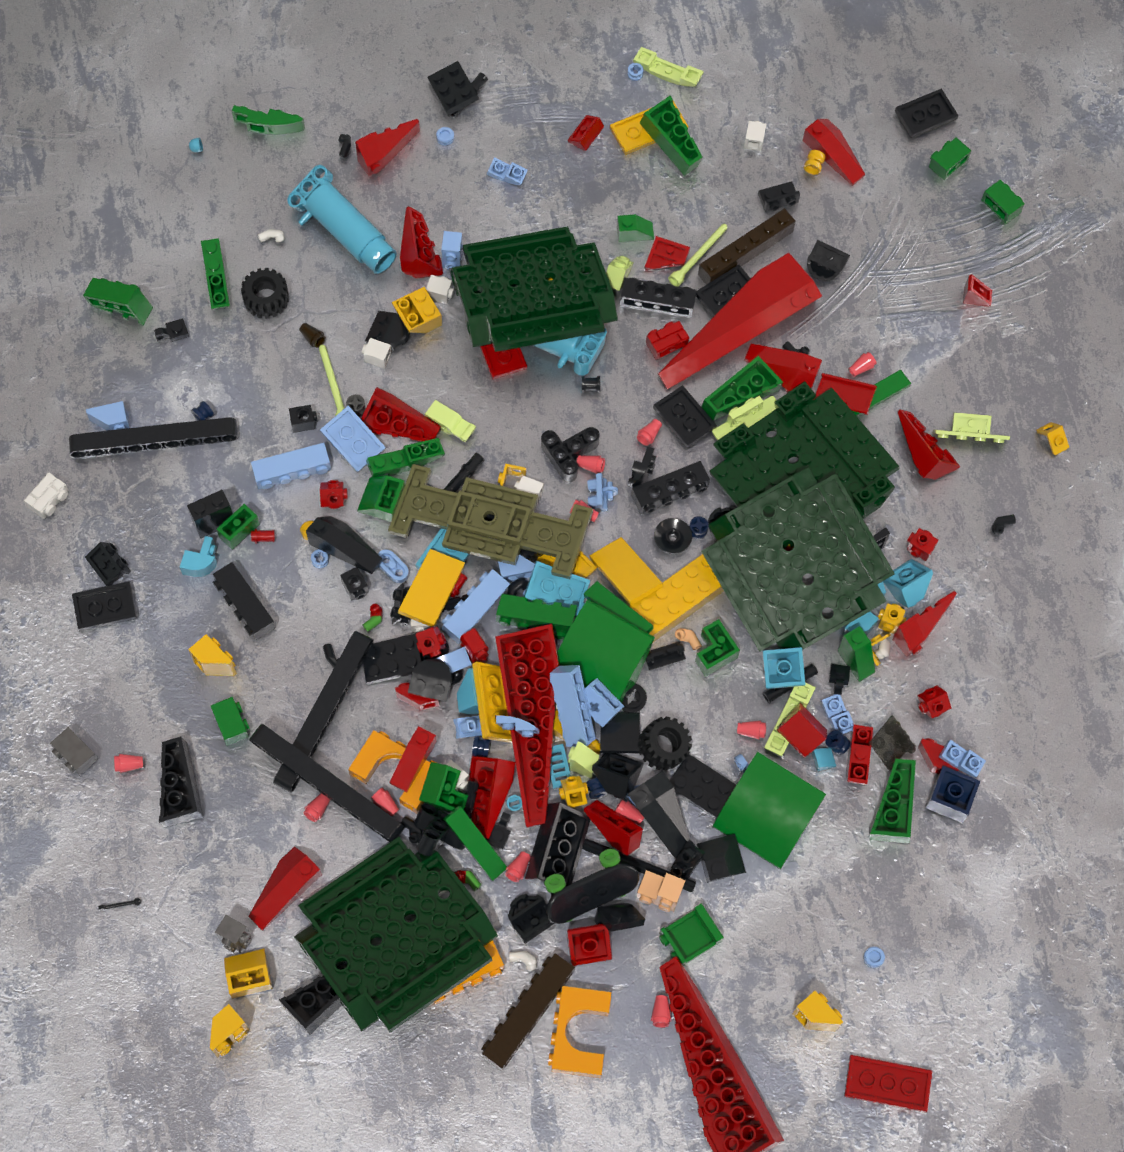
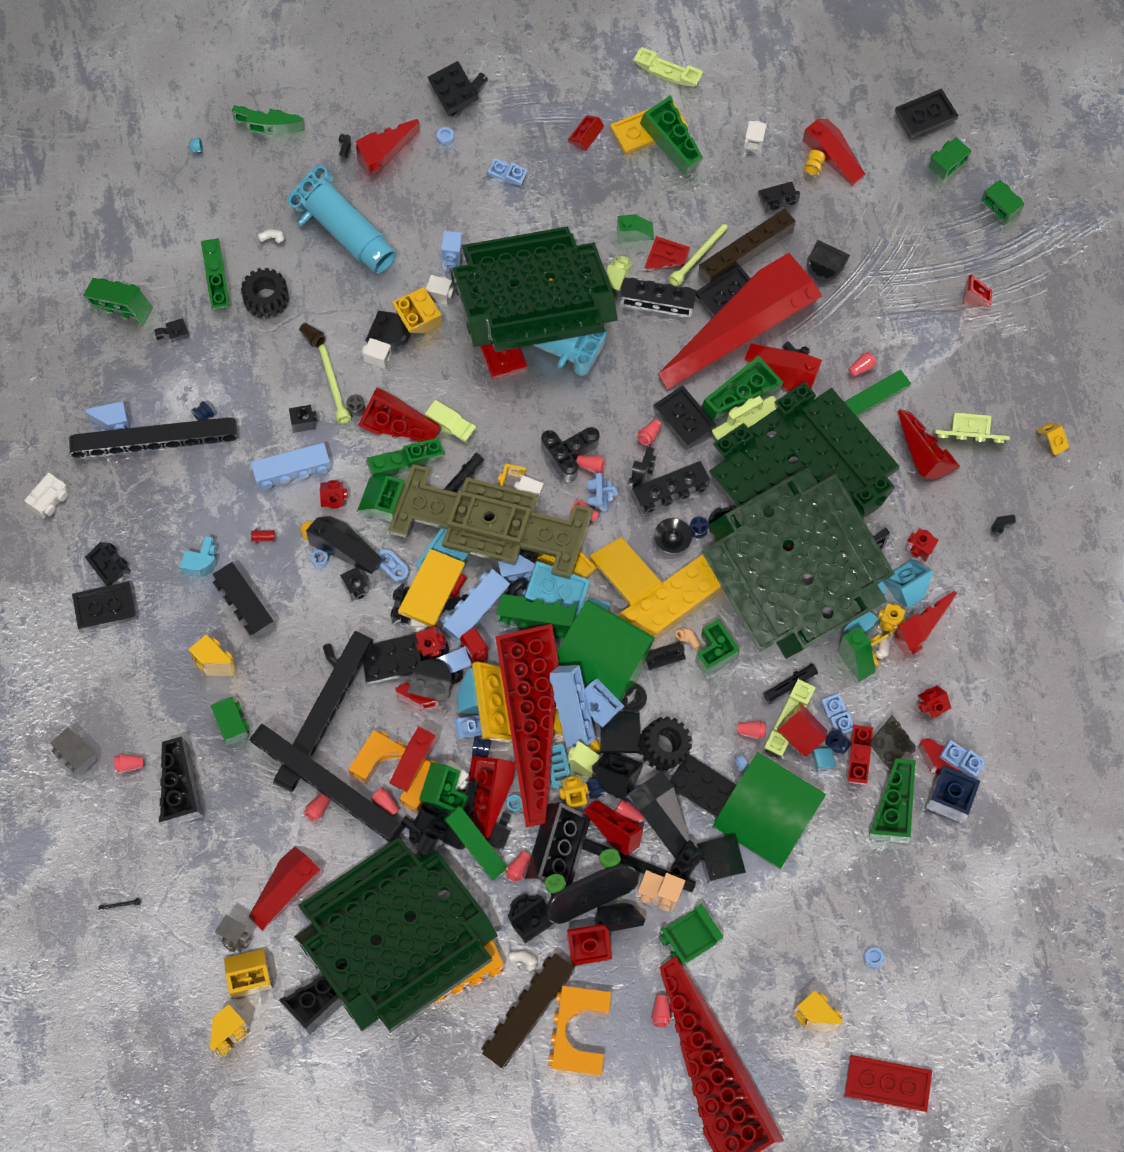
black brick [187,490,233,539] -> none
green brick [216,504,260,550] -> none
light blue plate [320,406,386,473] -> none
arm [362,604,383,632] -> none
red wedge [400,206,443,278] -> none
bright green arm [454,870,482,891] -> none
light blue slope [496,716,540,737] -> none
black bush [582,376,600,393] -> none
green tile [584,581,653,634] -> none
light blue bush [627,63,643,81] -> none
red brick [646,321,689,360] -> none
medium azure slope [763,647,805,689] -> none
red door [814,373,877,415] -> none
black plate [829,663,850,695] -> none

